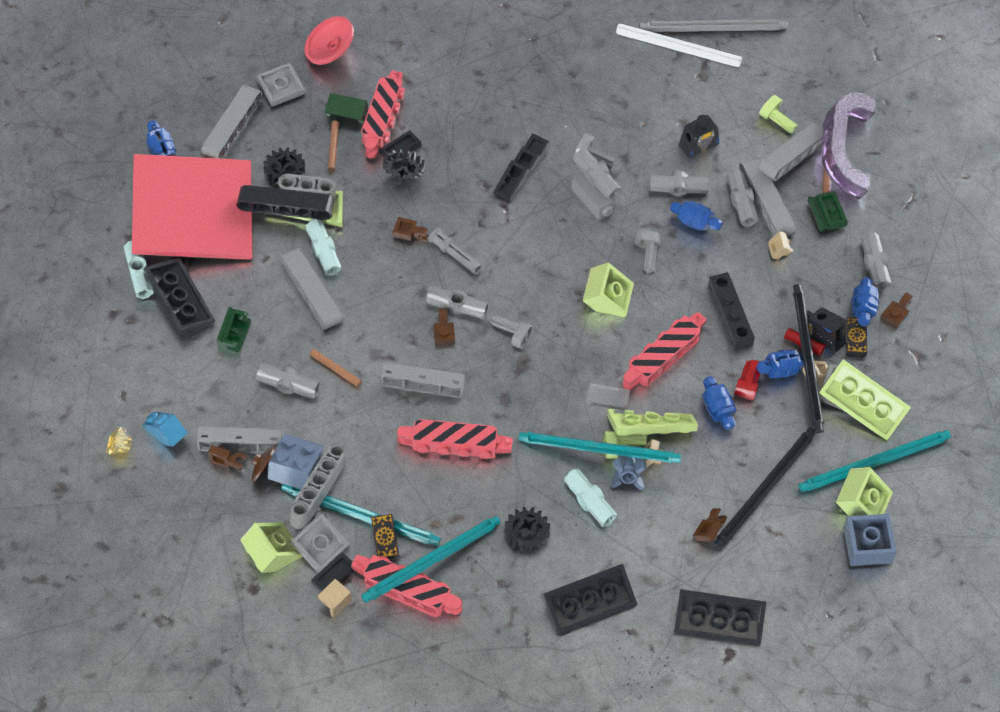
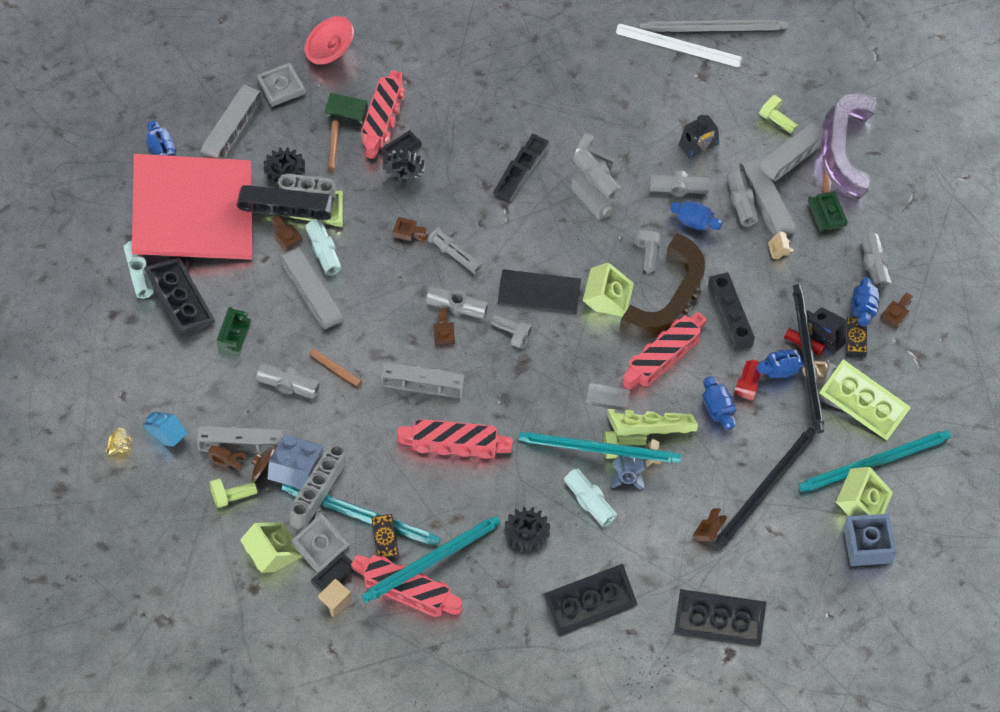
none -> yellowish green piece [209,478,257,508]
none -> reddish brown plate [271,215,302,251]
none -> black slope [498,269,581,314]
none -> dark brown arch [620,233,705,338]

